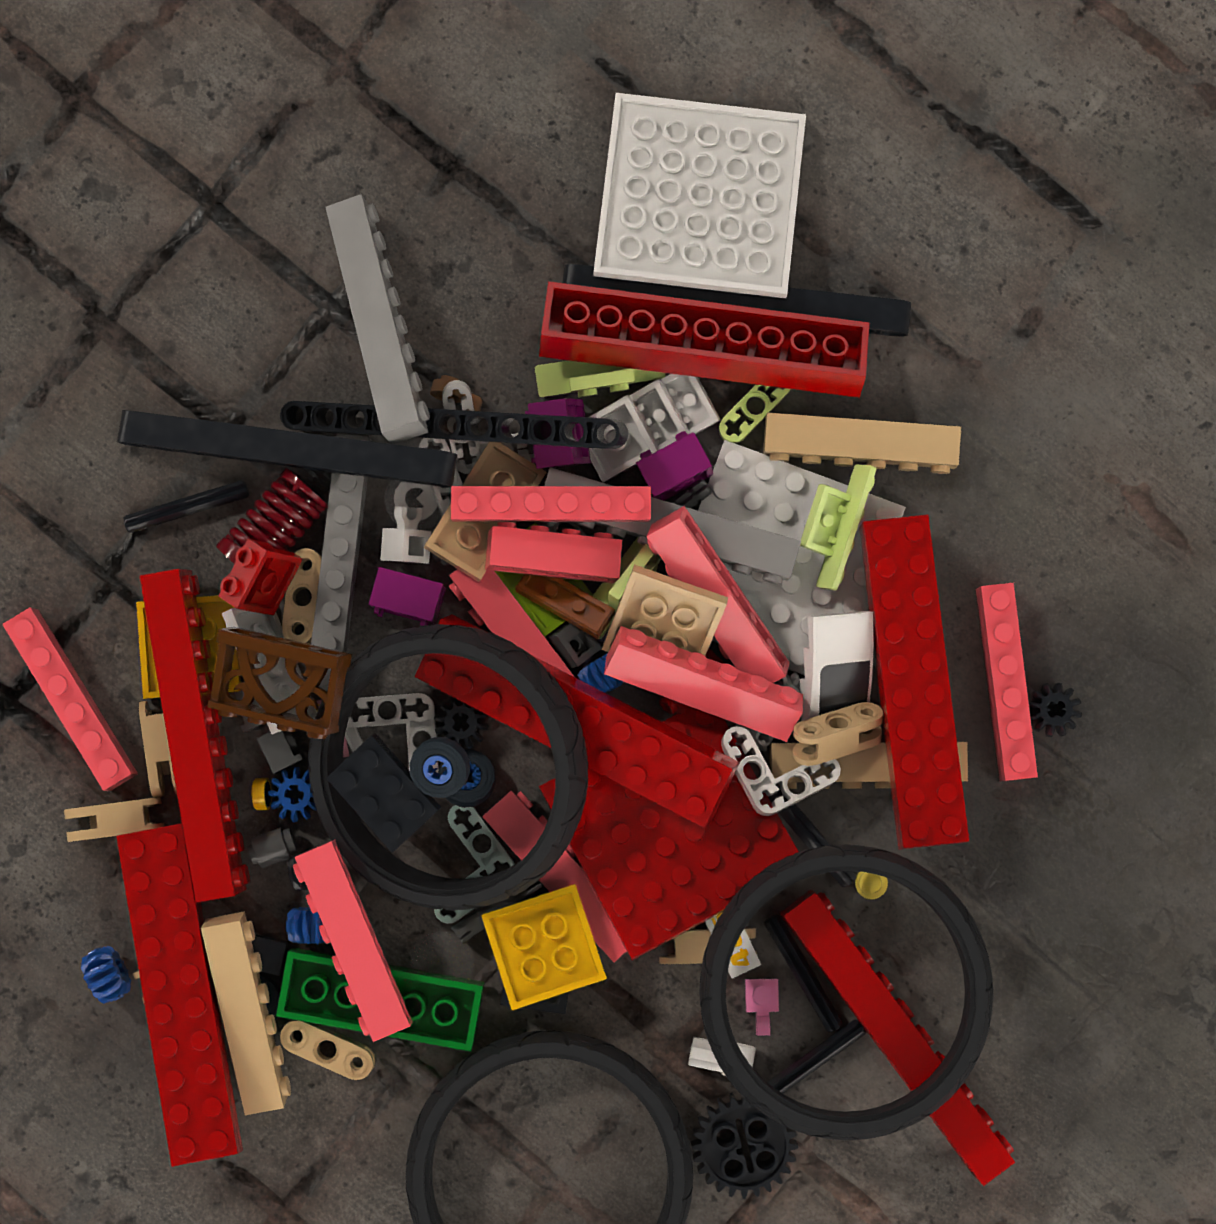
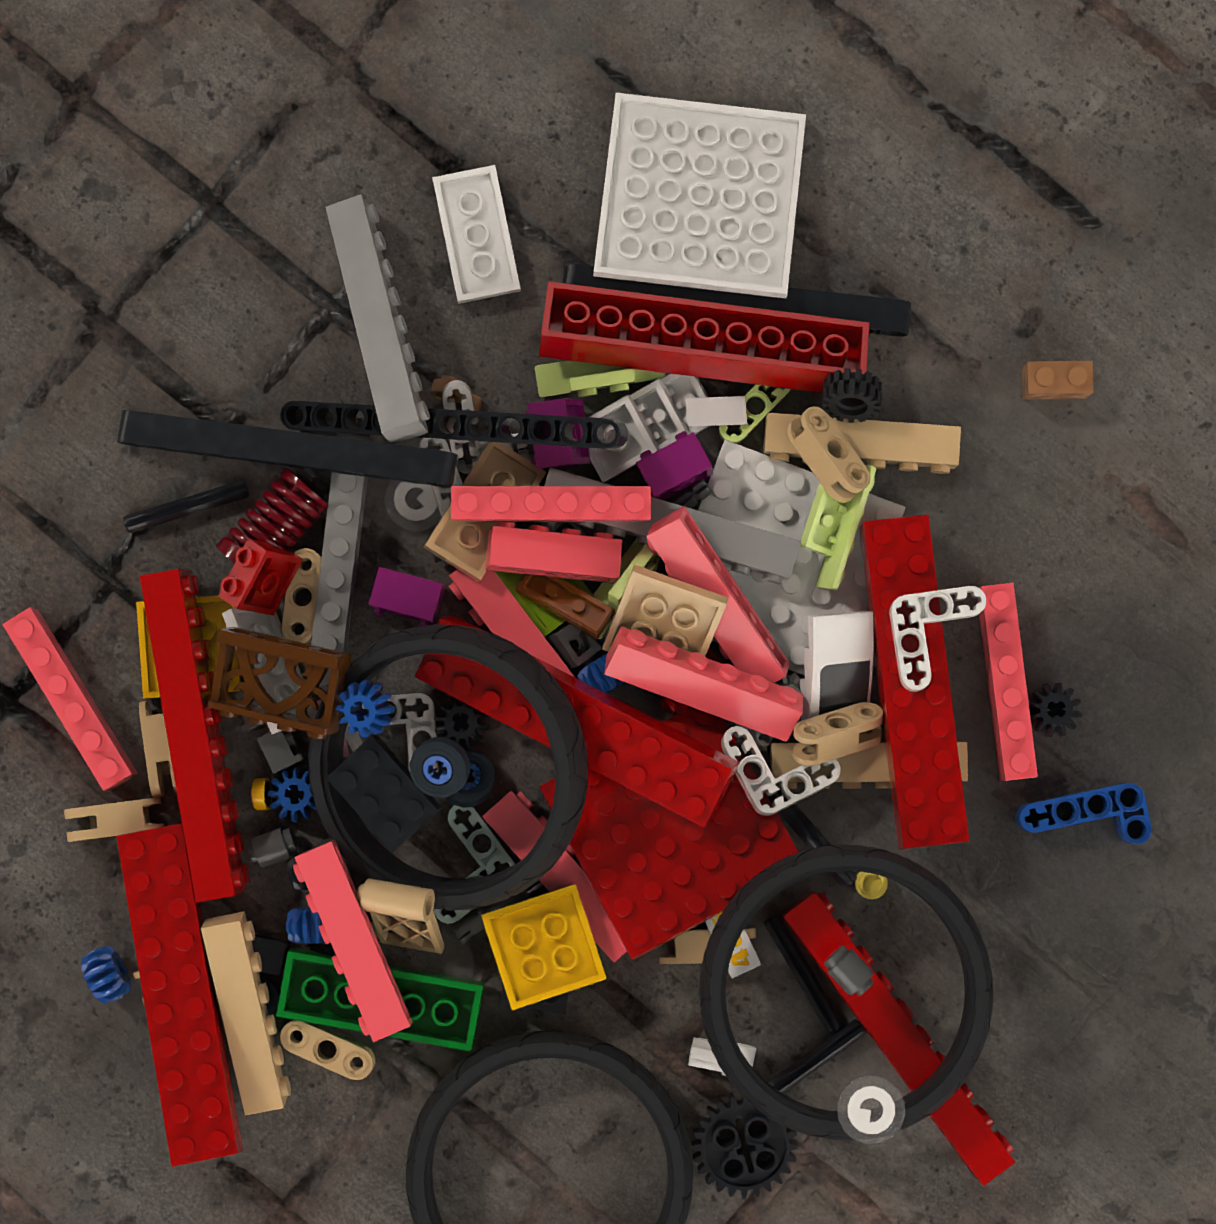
white brick [380,506,431,564] -> none
bright pink plate [745,979,779,1036] -> none
none -> blue gear [335,679,395,738]
none -> tan piece [357,878,445,954]
none -> white plate [432,165,521,304]
none -> white sticker [685,396,747,427]
none -> tan piece [787,406,870,503]
none -> black tyre [822,368,882,423]
none -> dark grey brick [823,945,874,996]
none -> clear tile [837,1075,905,1145]
none -> white beam [889,586,986,692]
none -> blue beam [1015,783,1152,844]
none -> medium nougat brick [1022,361,1094,400]

